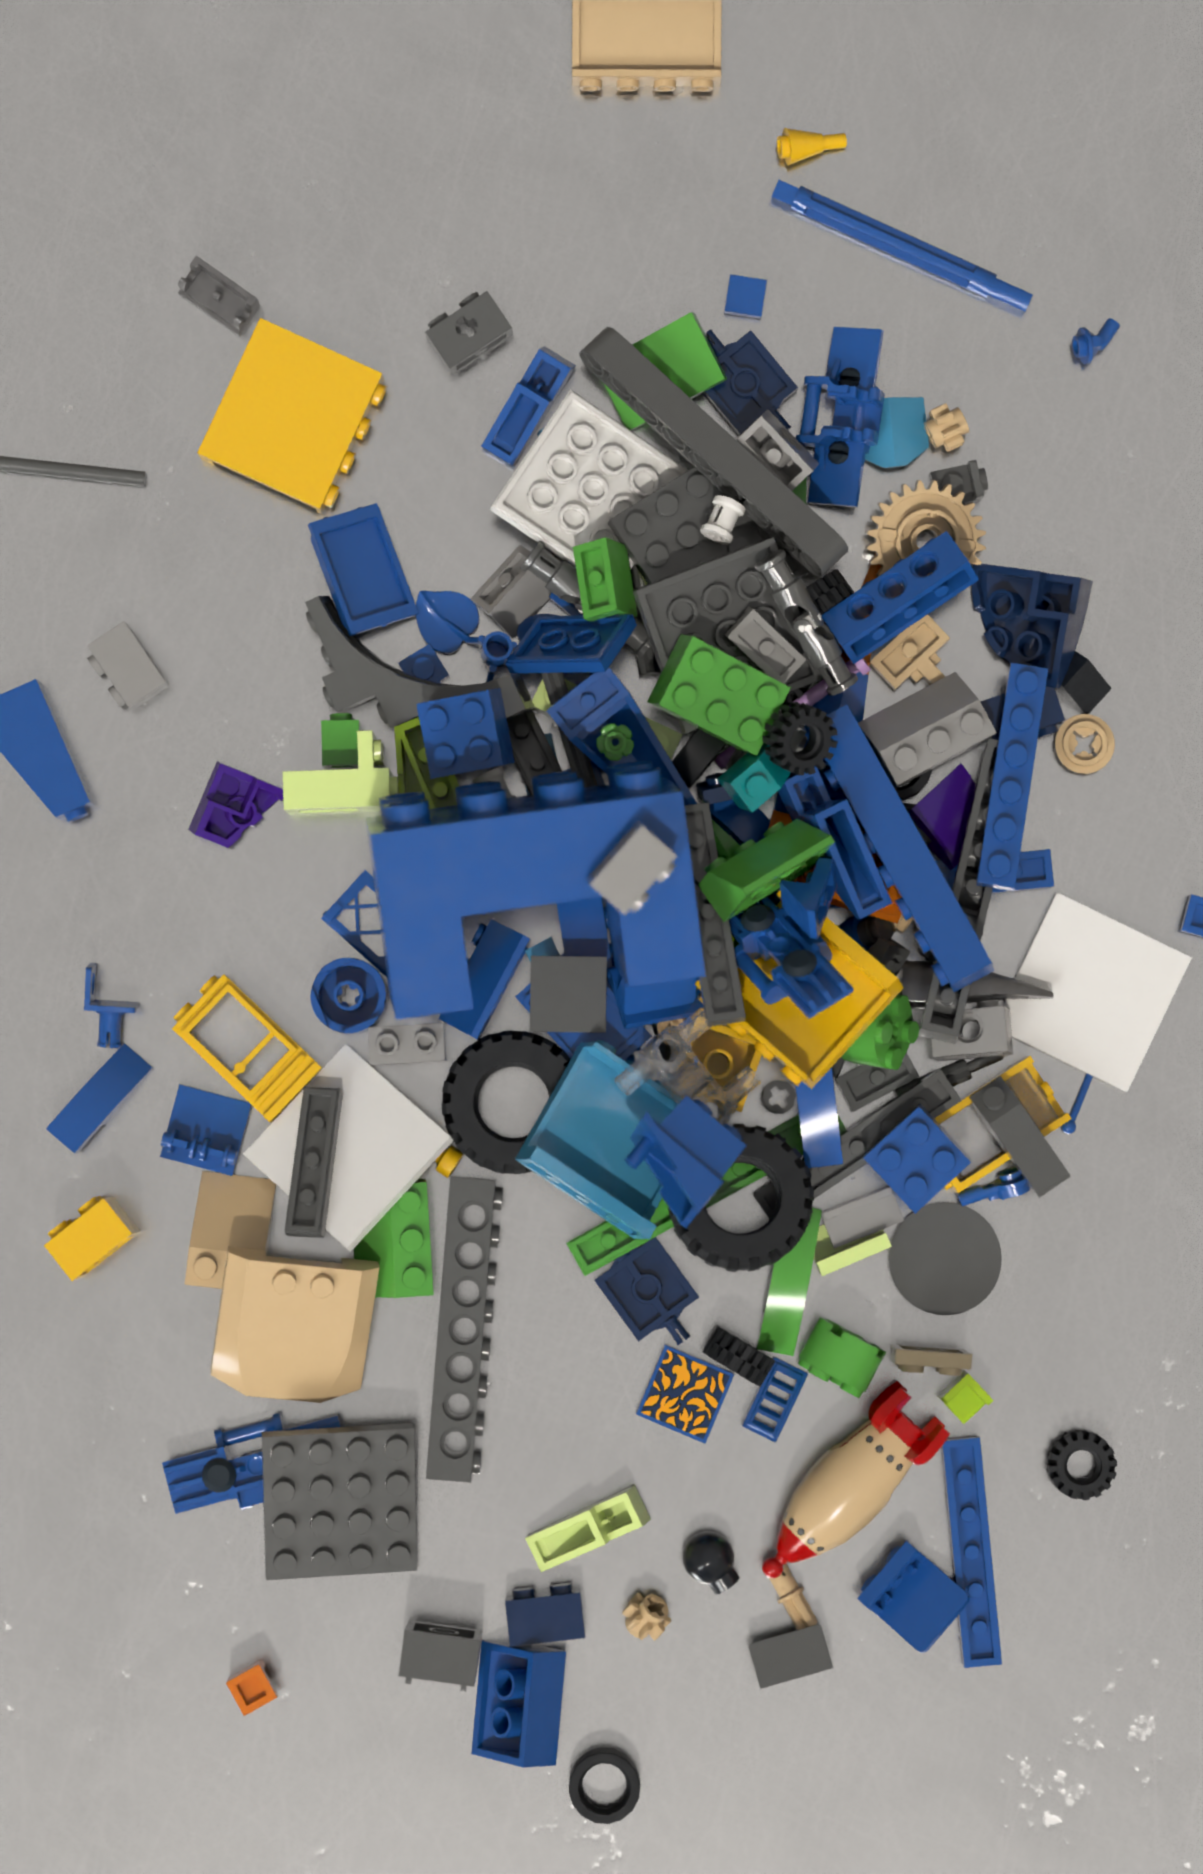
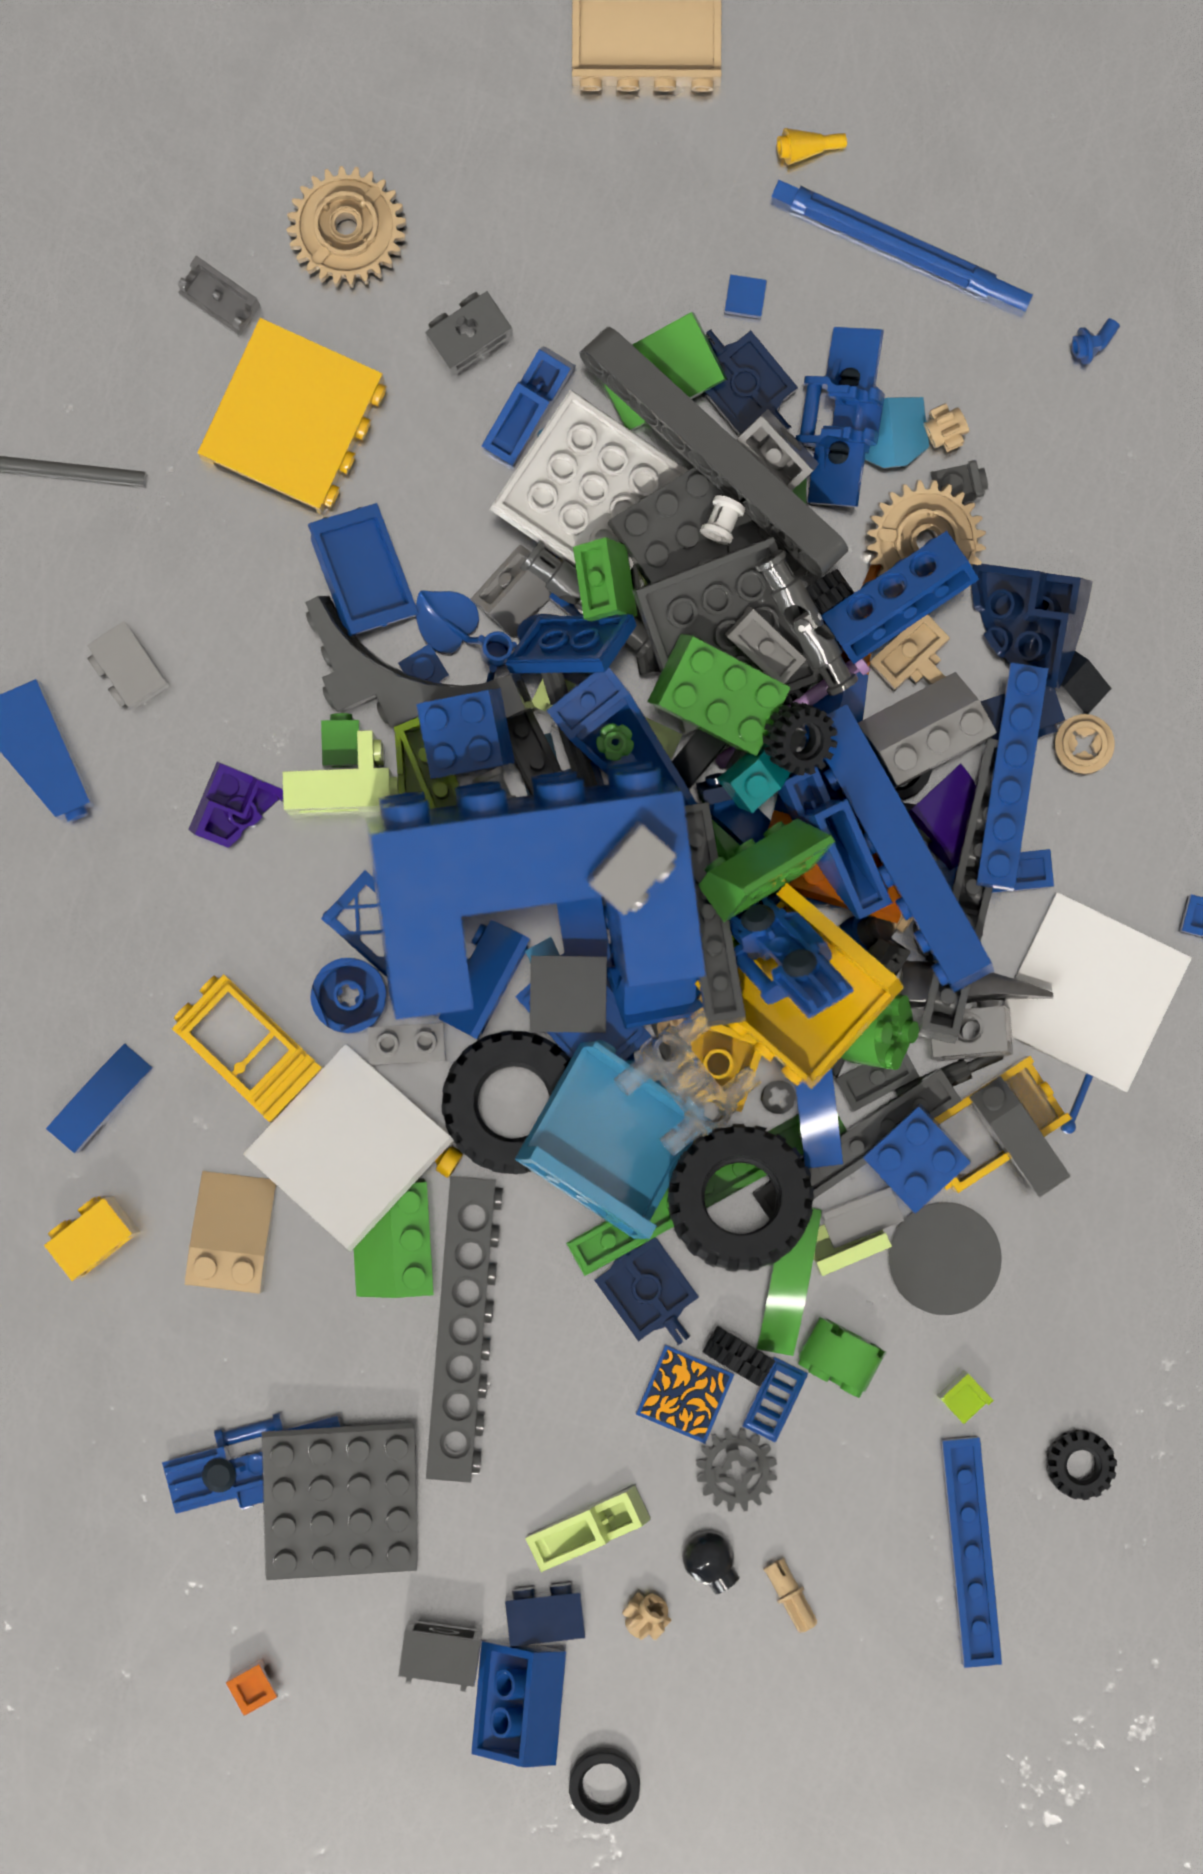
blue bracket [84,963,139,1048] -> none
blue hinge [160,1084,251,1176] -> none
tan wedge [210,1247,380,1403] -> none
dark grey tile [284,1087,343,1238] -> none
blue piece [624,1096,747,1228] -> none
dark grey panel [749,1624,833,1689] -> none
tan piece [762,1381,950,1579] -> none
blue slope [780,857,836,939] -> none
blue bracket [857,1541,970,1653] -> none
dark tan plate [890,1344,972,1376] -> none
blue plate [957,1167,1030,1207] -> none
none -> tan gear [286,166,407,288]
none -> dark grey gear [696,1429,778,1512]

